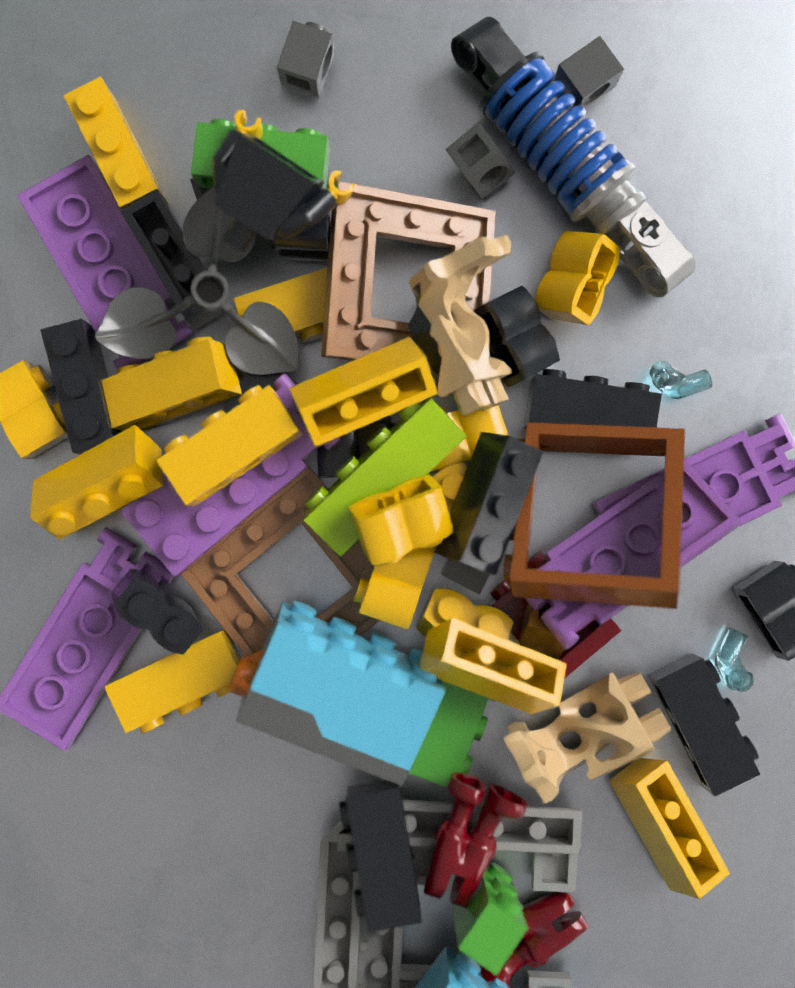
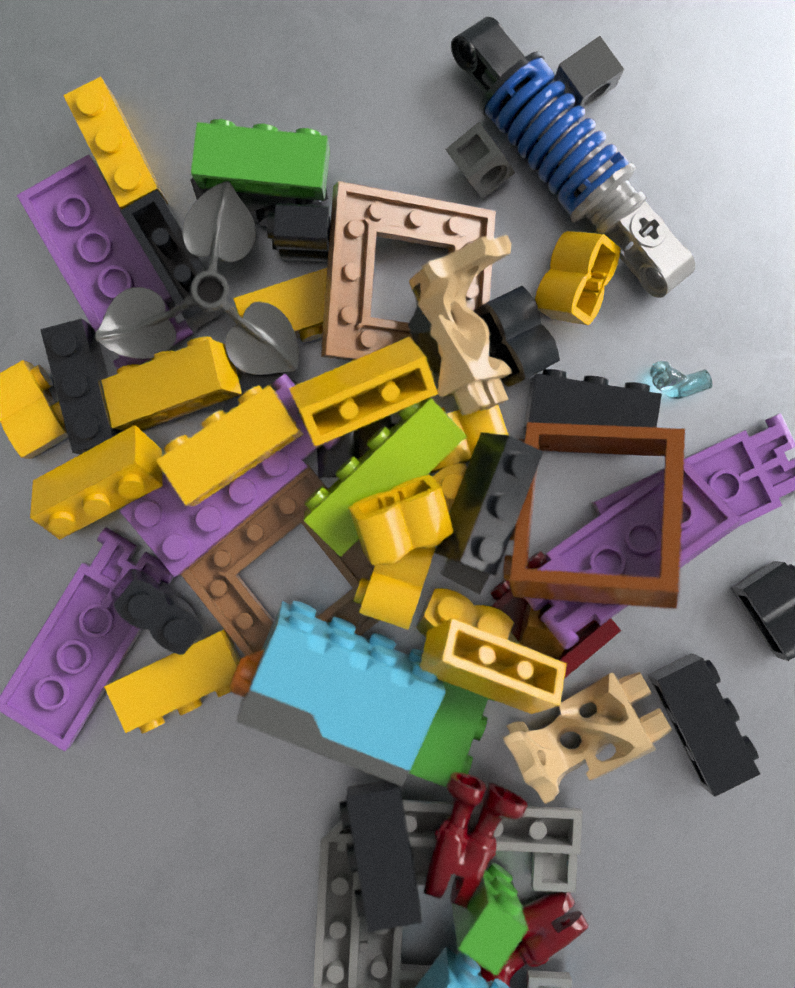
black torso [213,110,355,252] -> none
dark grey brick [277,21,335,97] -> none
yellow brick [609,758,730,899] -> none
clear light blue arm [715,627,754,692] -> none

